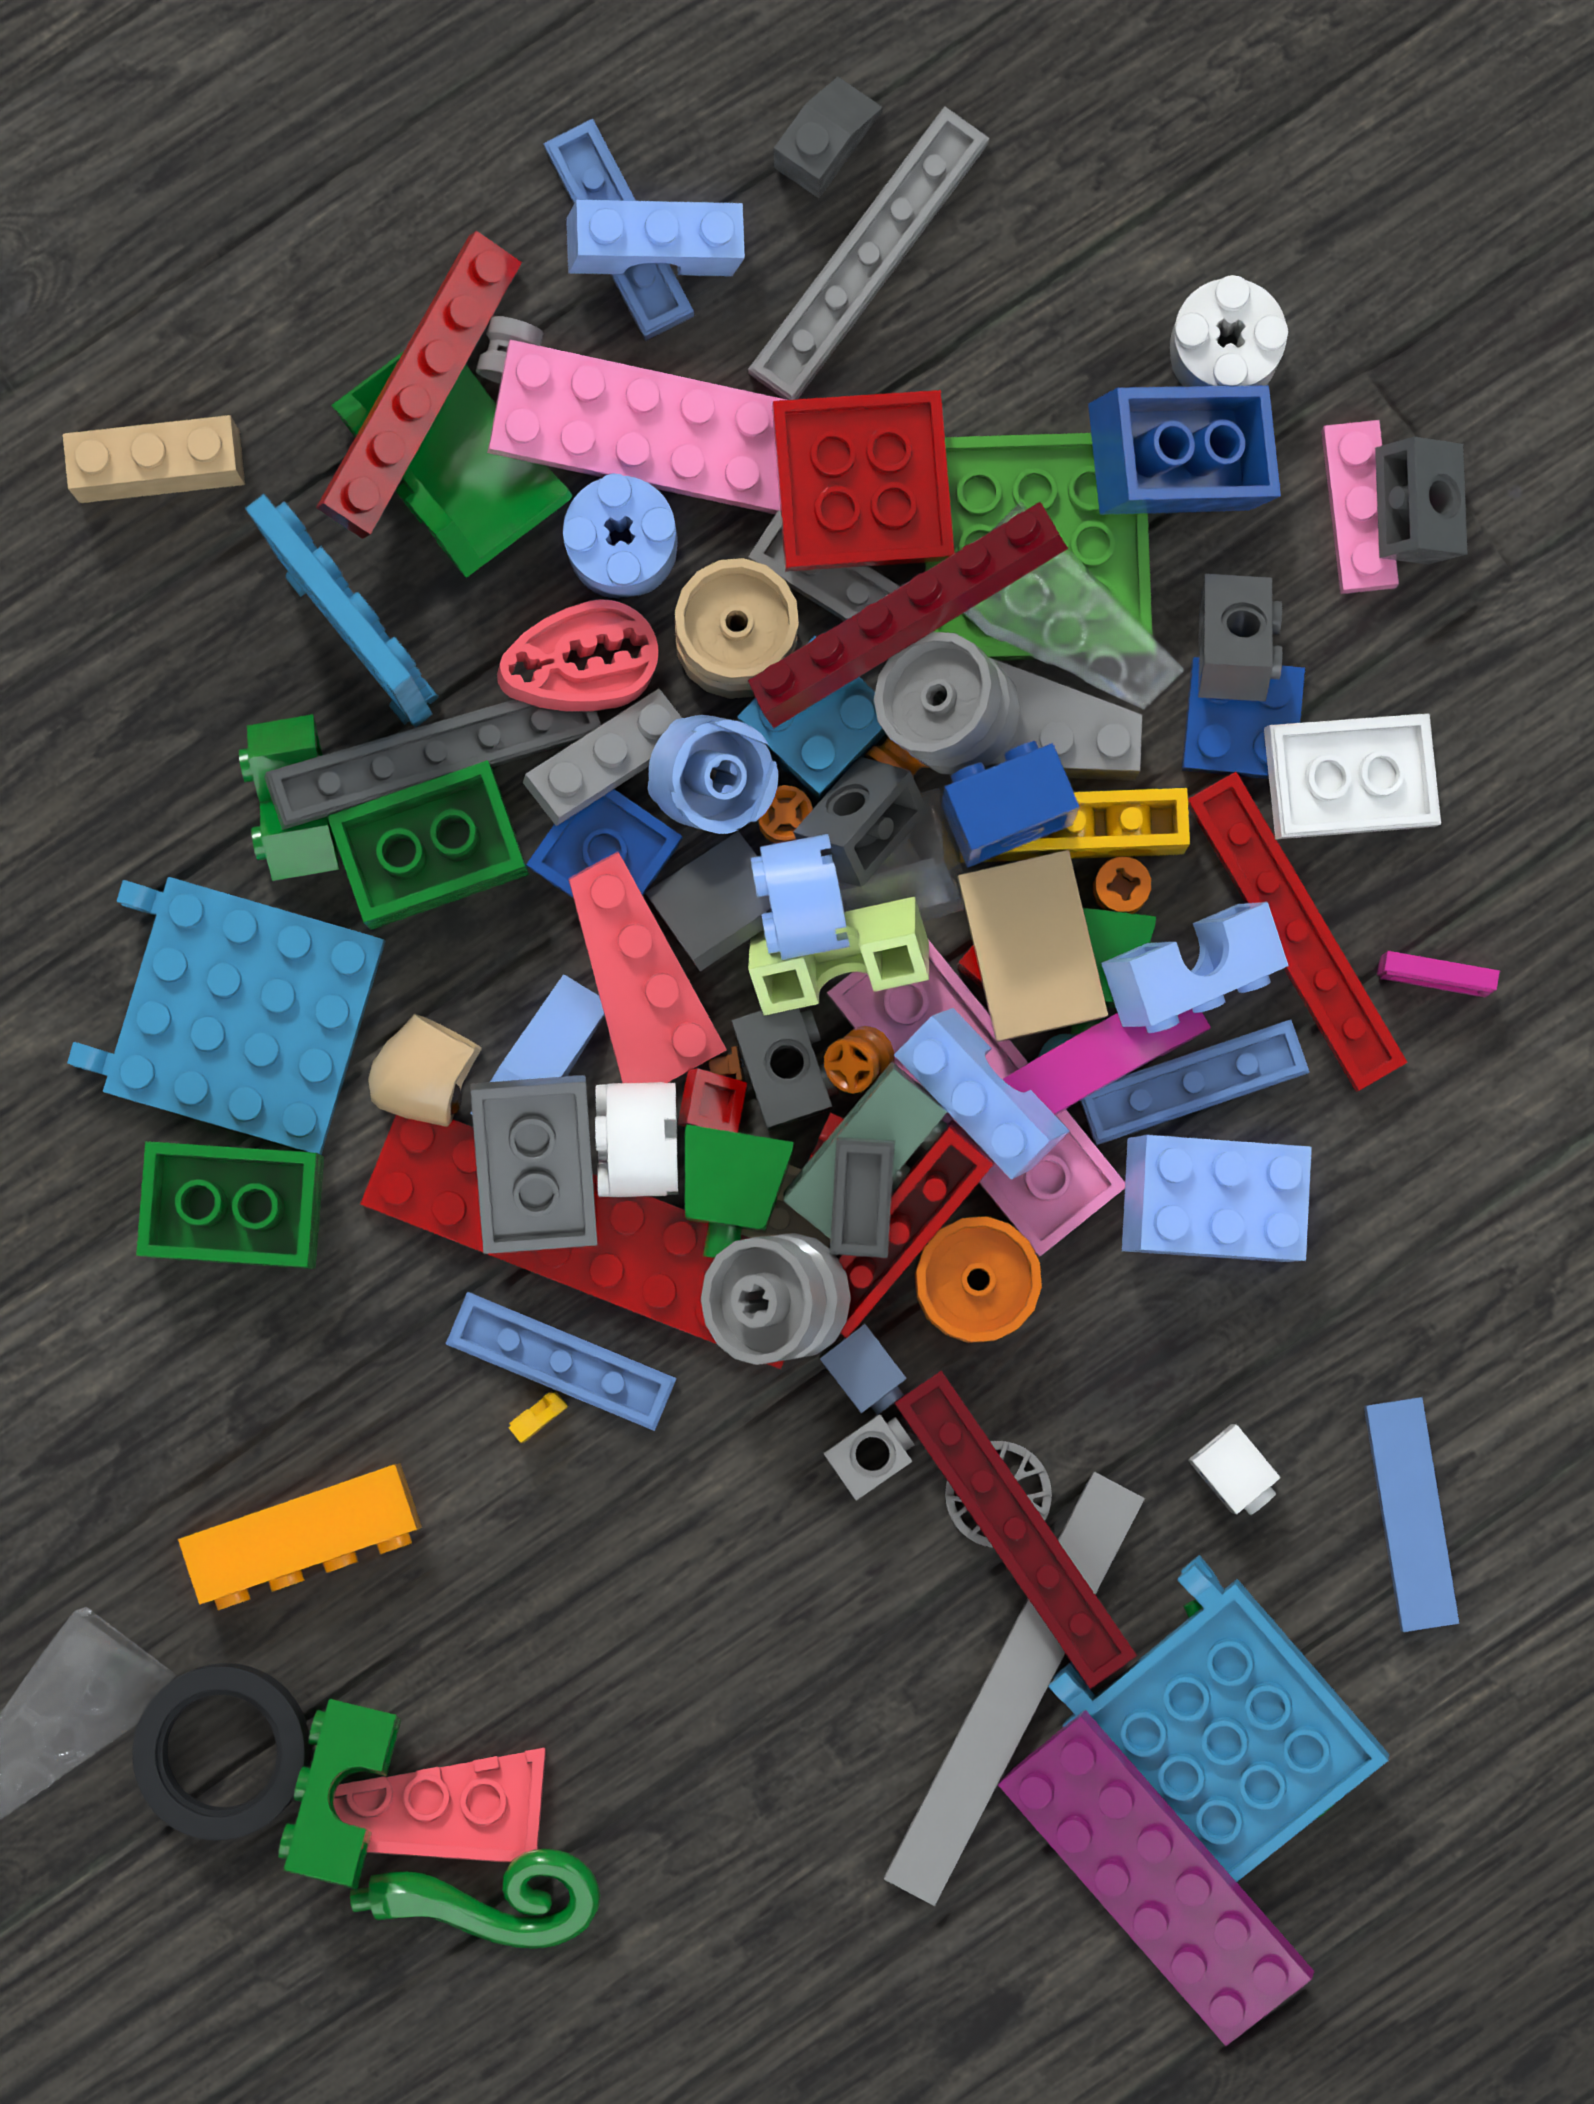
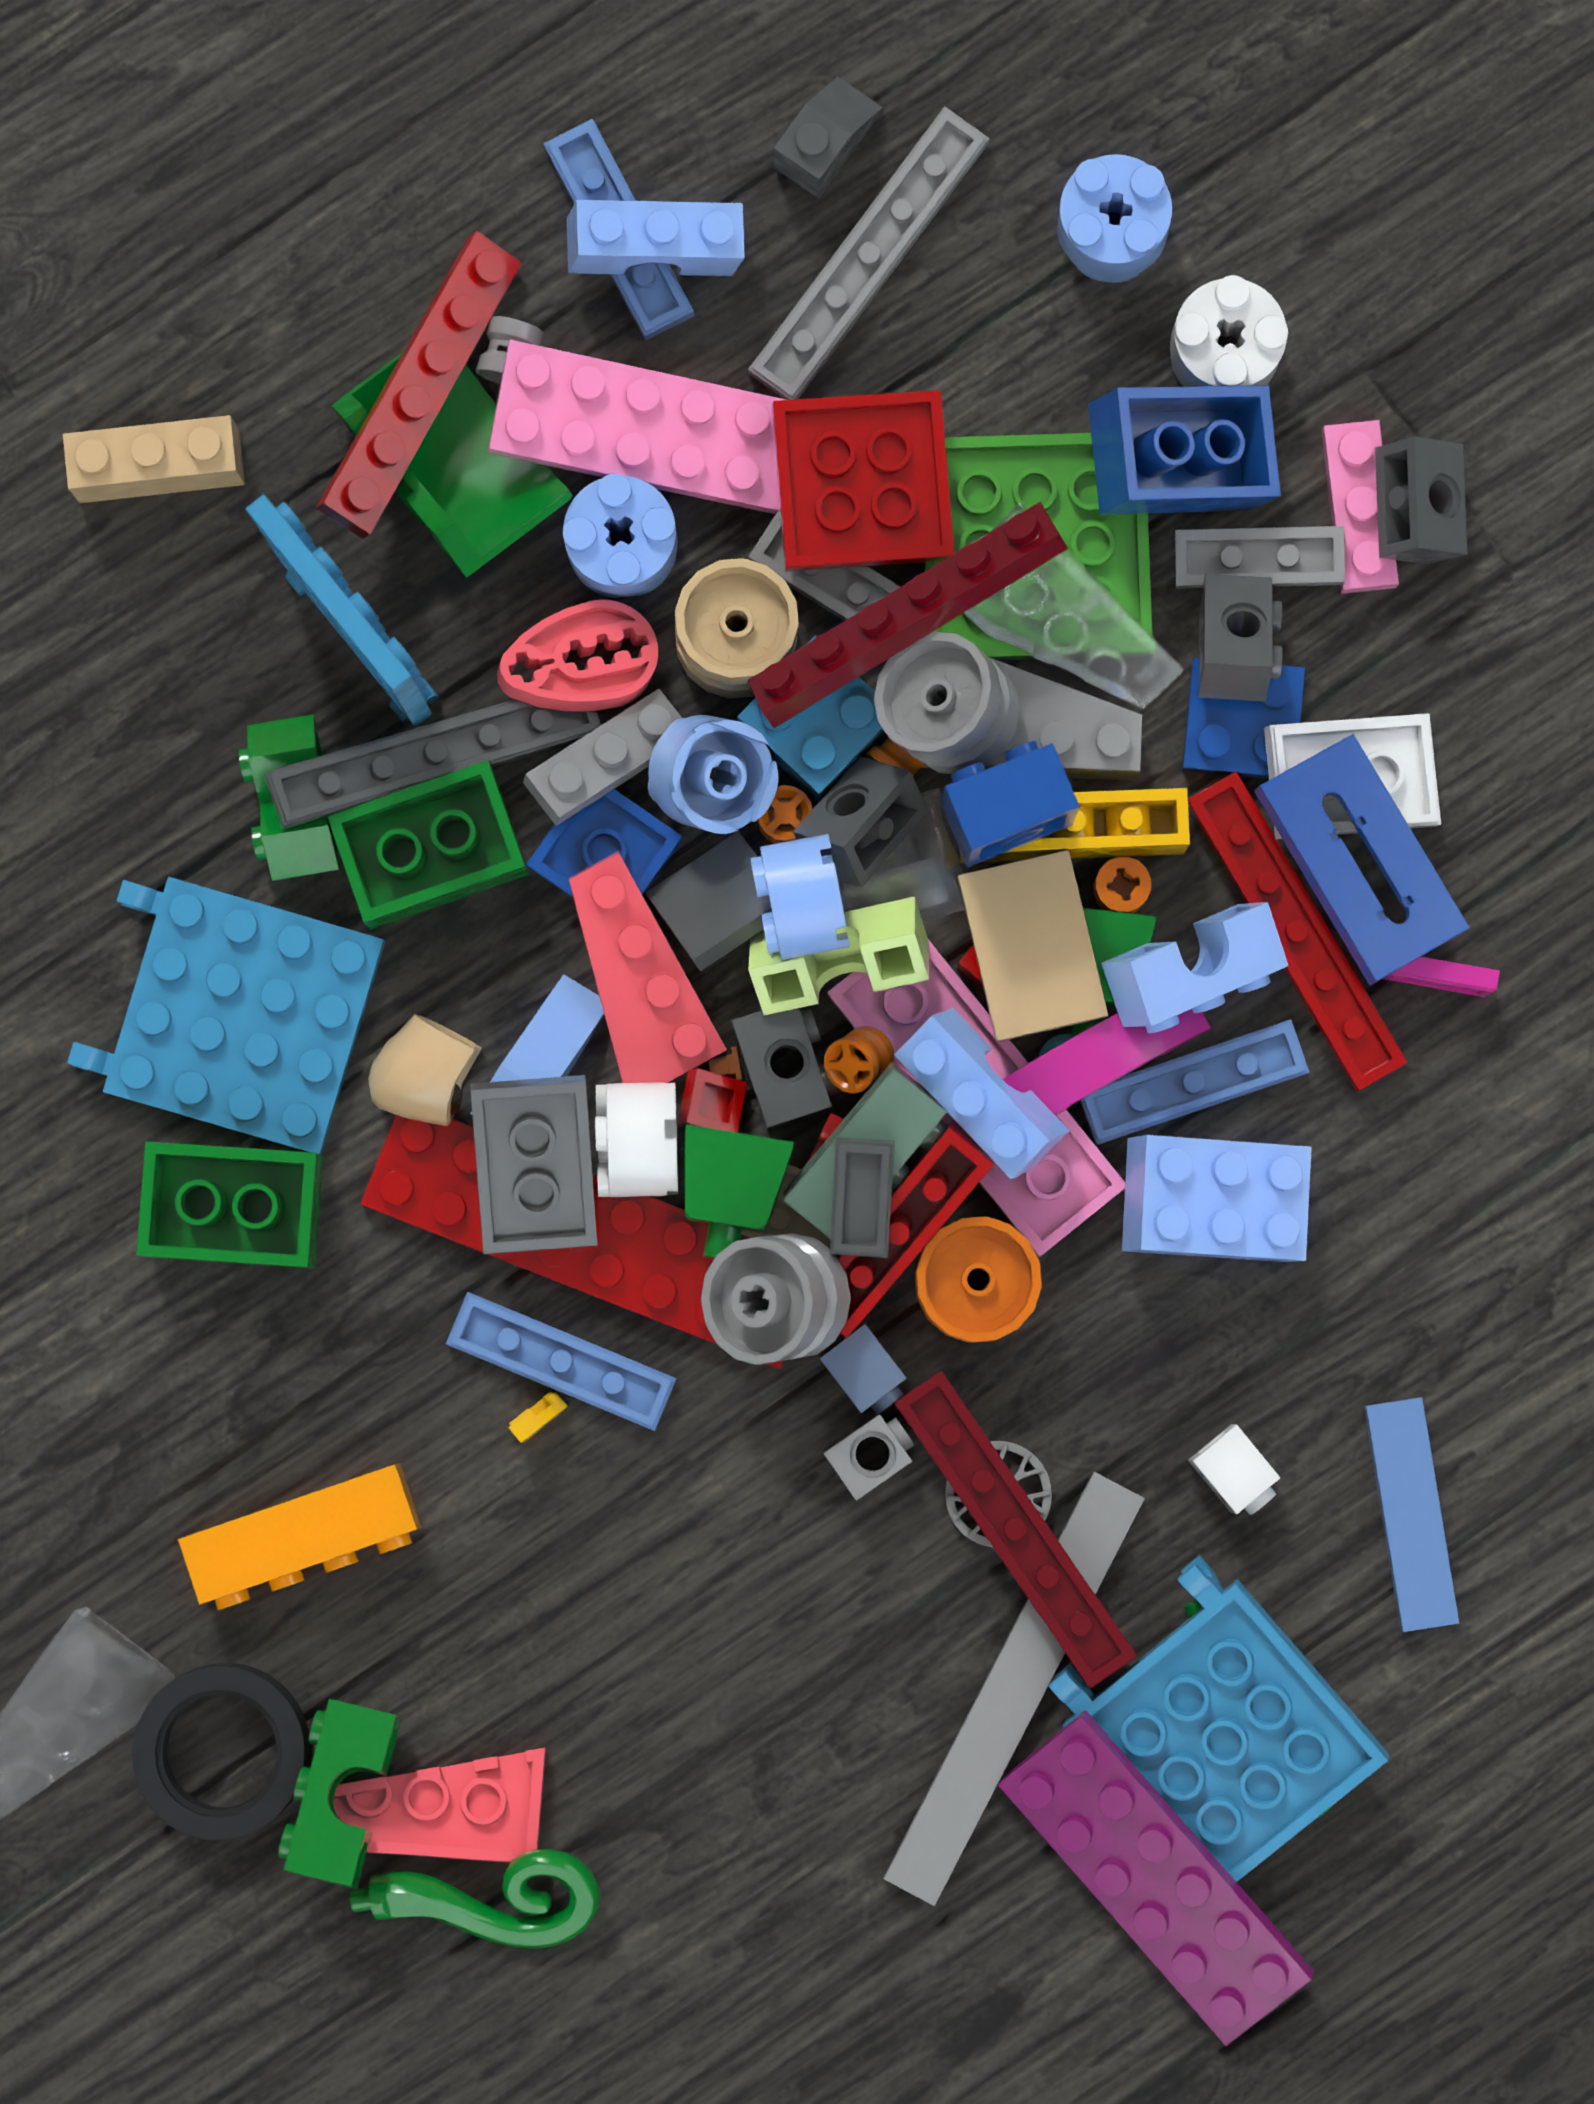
none -> light blue brick [1057,155,1172,283]
none -> light grey plate [1175,526,1345,589]
none -> blue piece [1254,734,1470,986]

